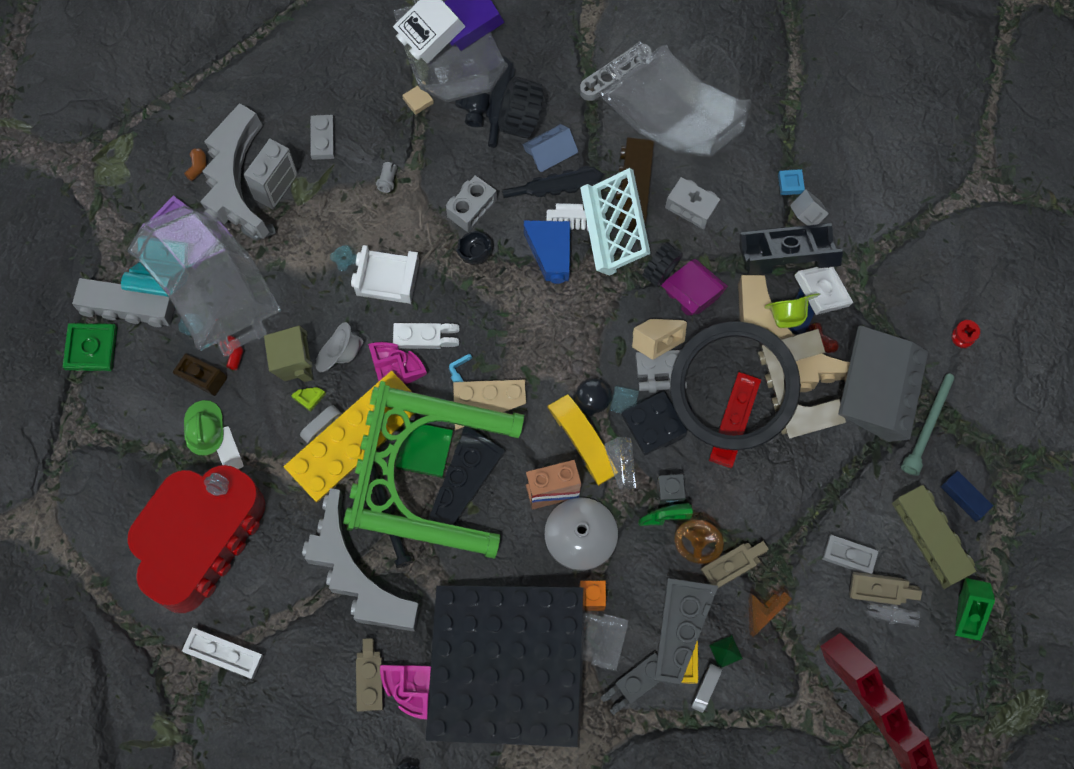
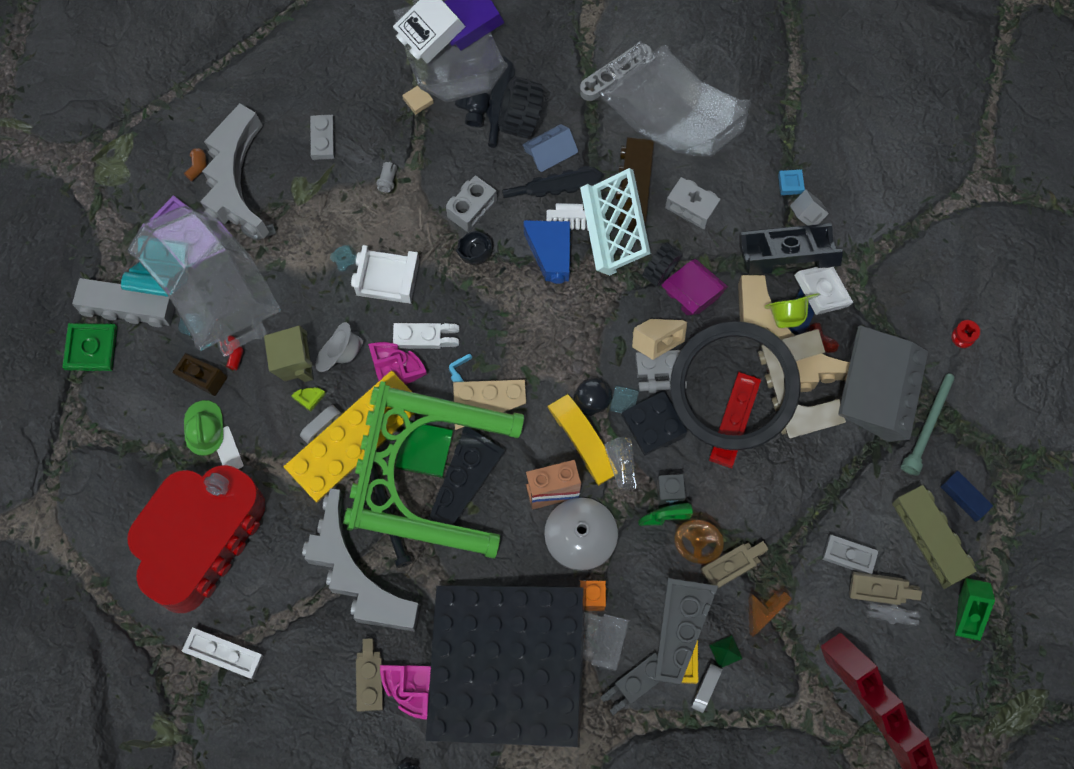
light grey brick [244,139,298,209] -> none

